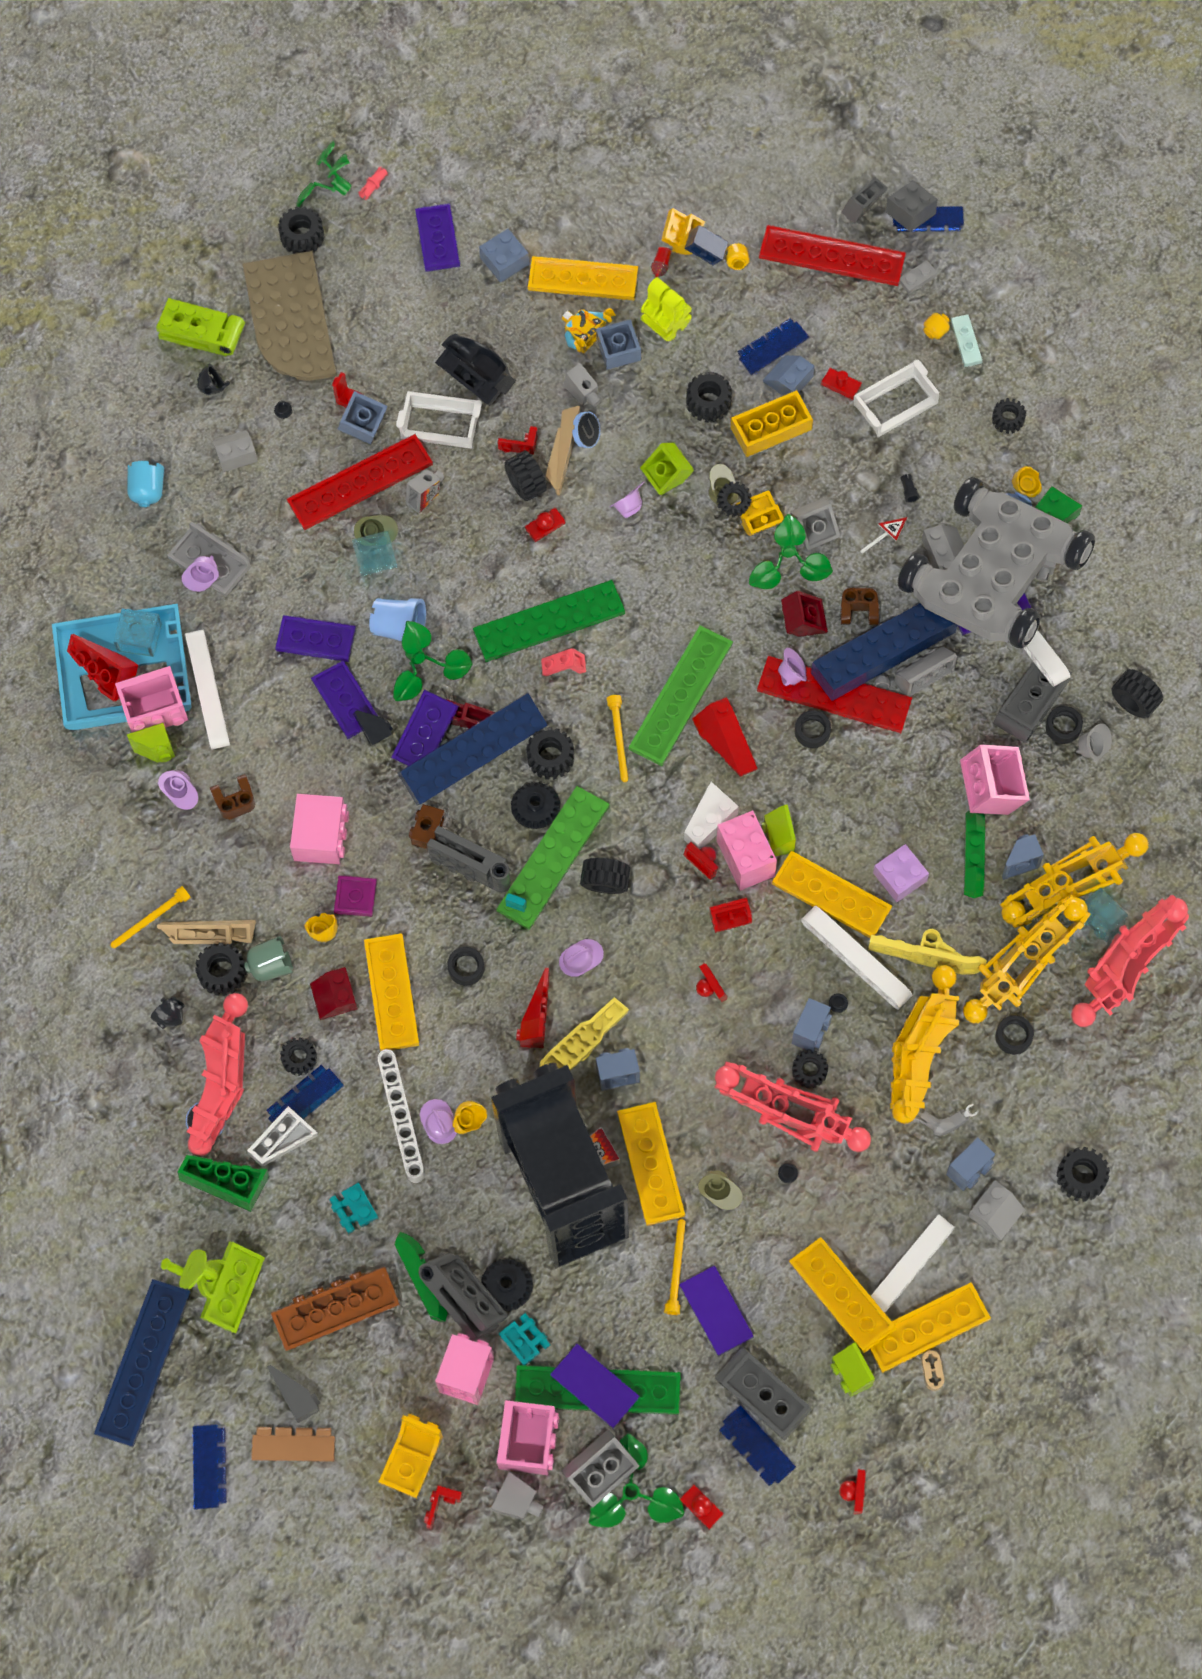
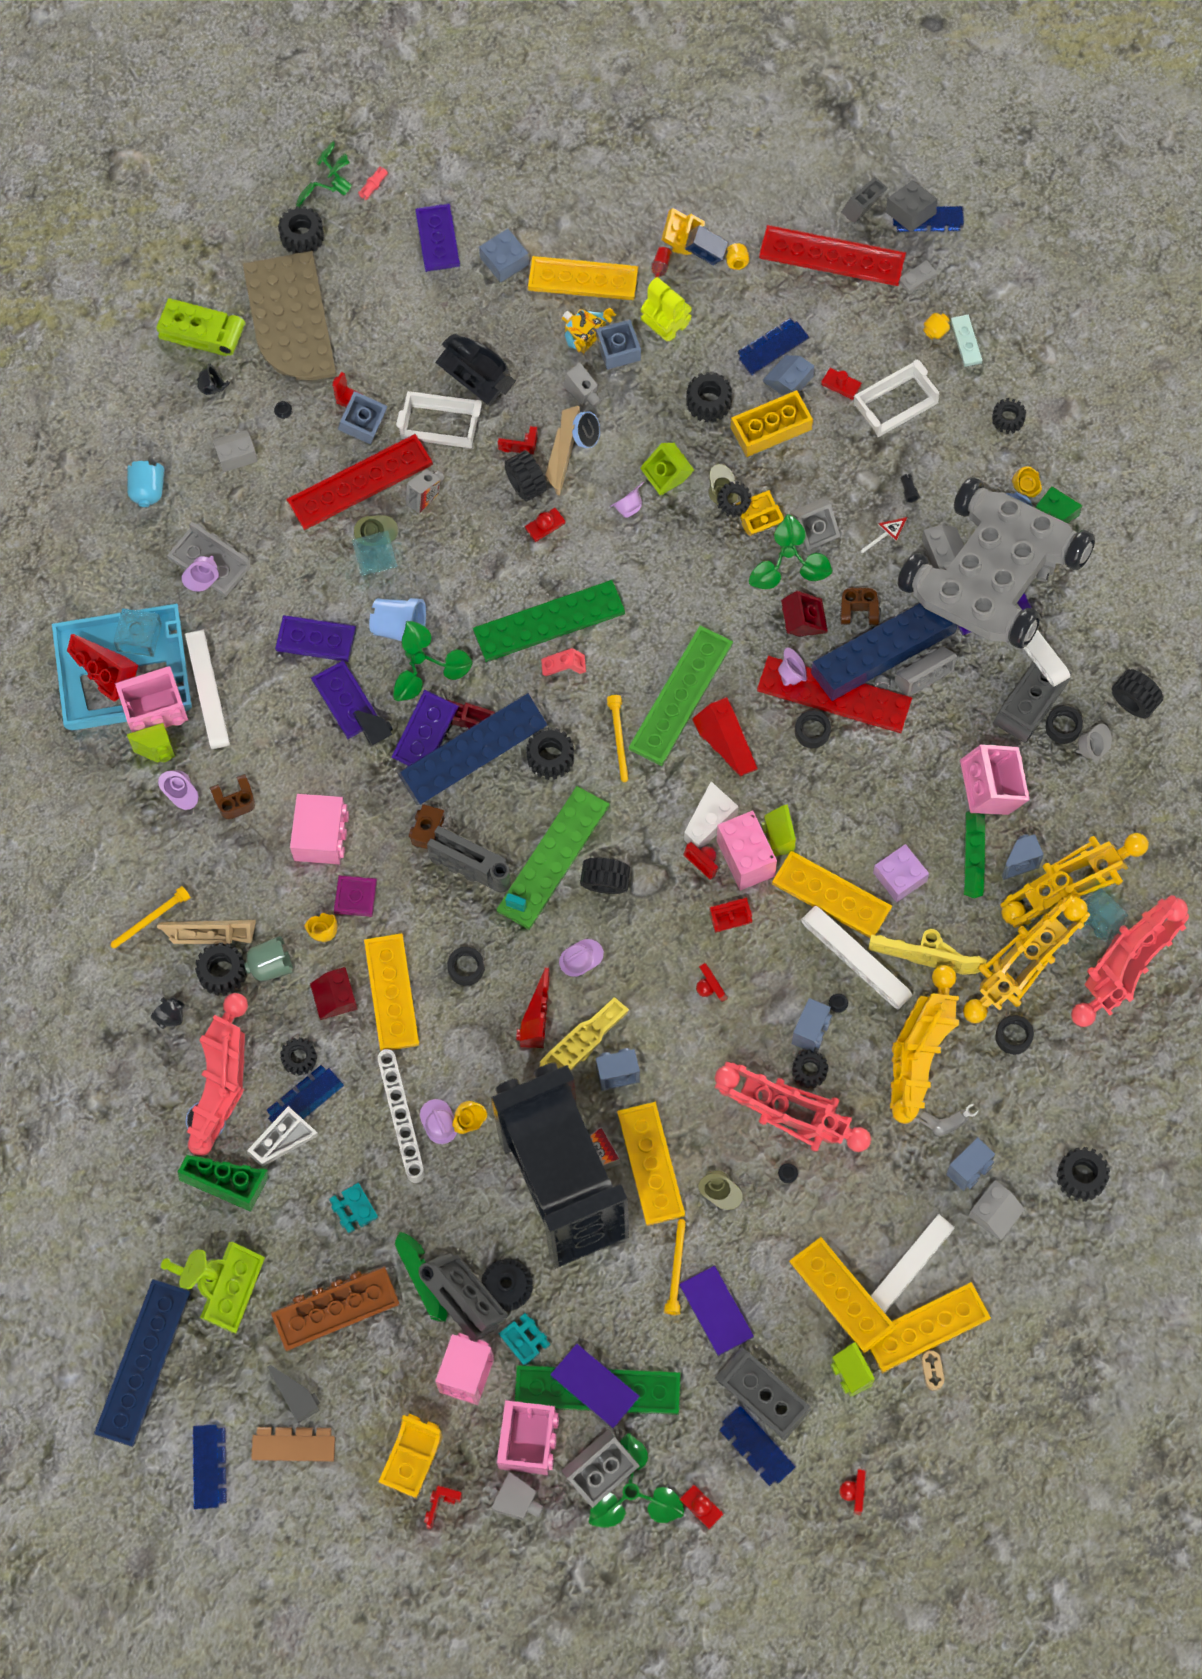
black gear [511,781,560,829] -> none

